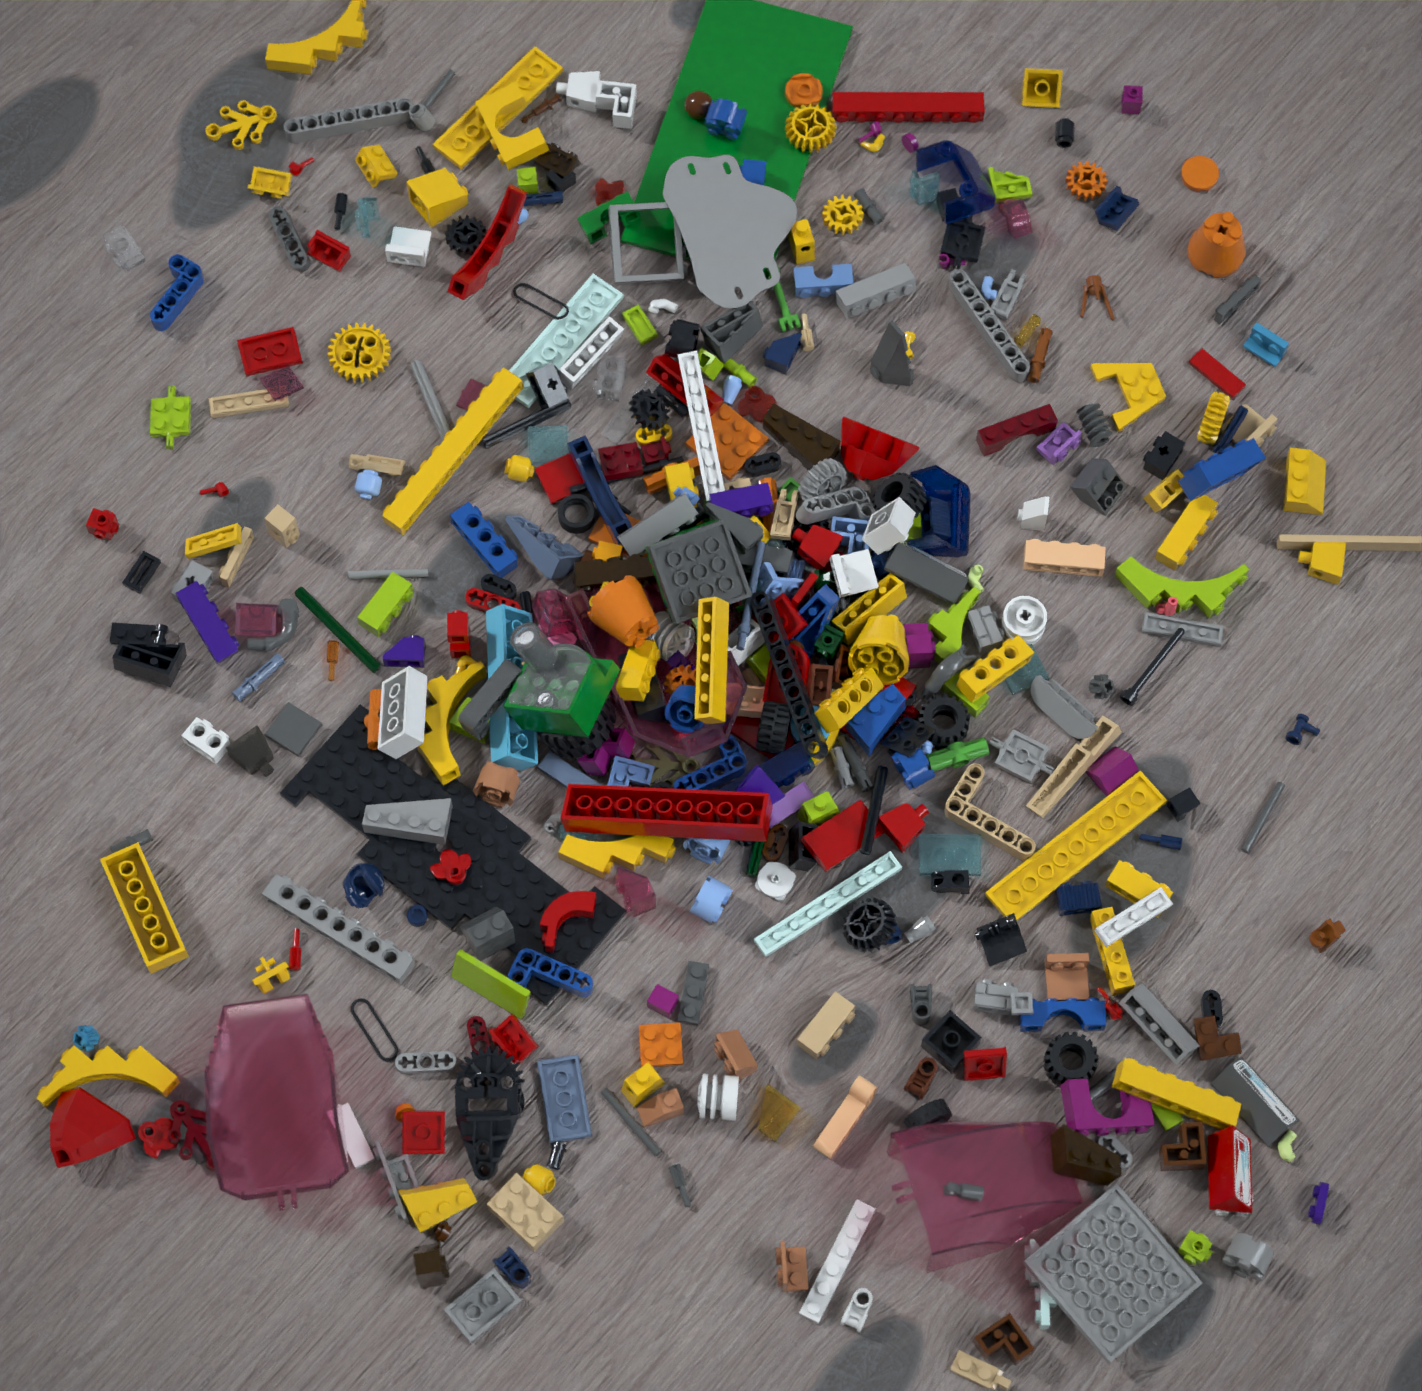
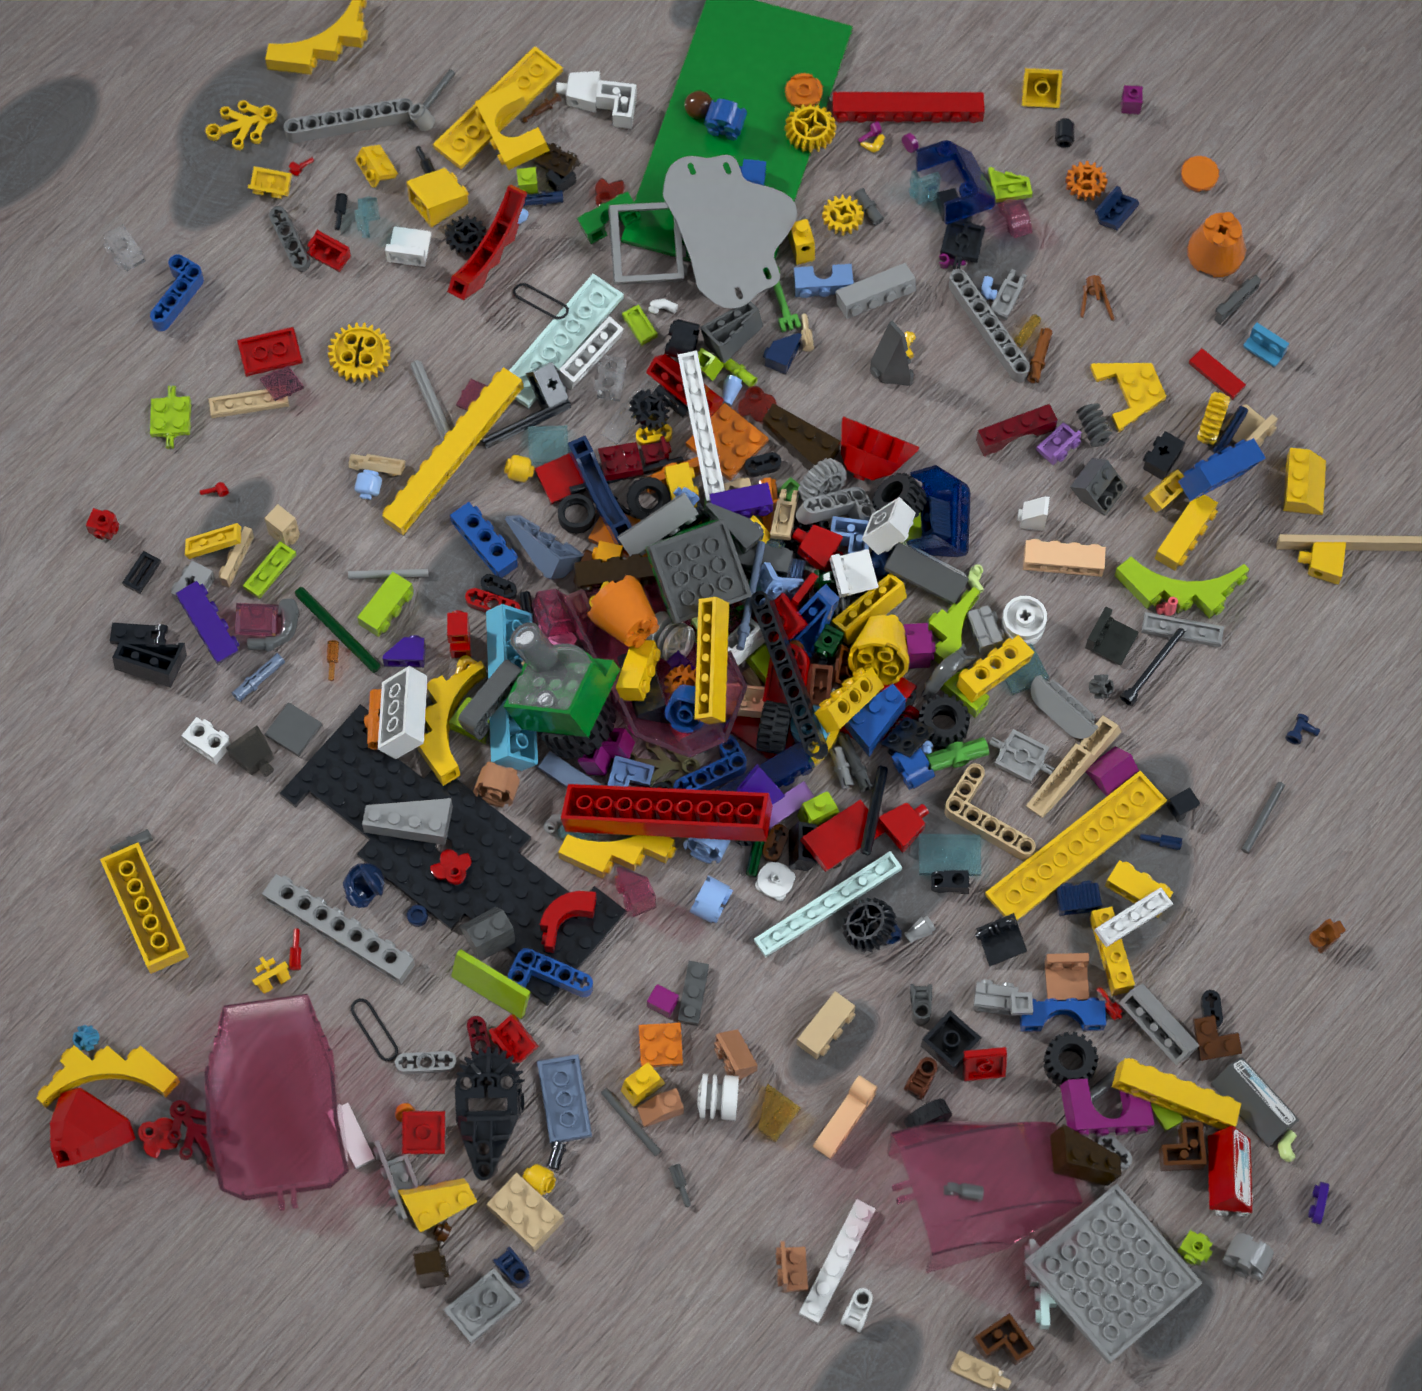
none -> lime plate [243,541,296,599]
none -> black tyre [626,477,671,520]
none -> pearl dark grey bracket [1085,607,1139,665]

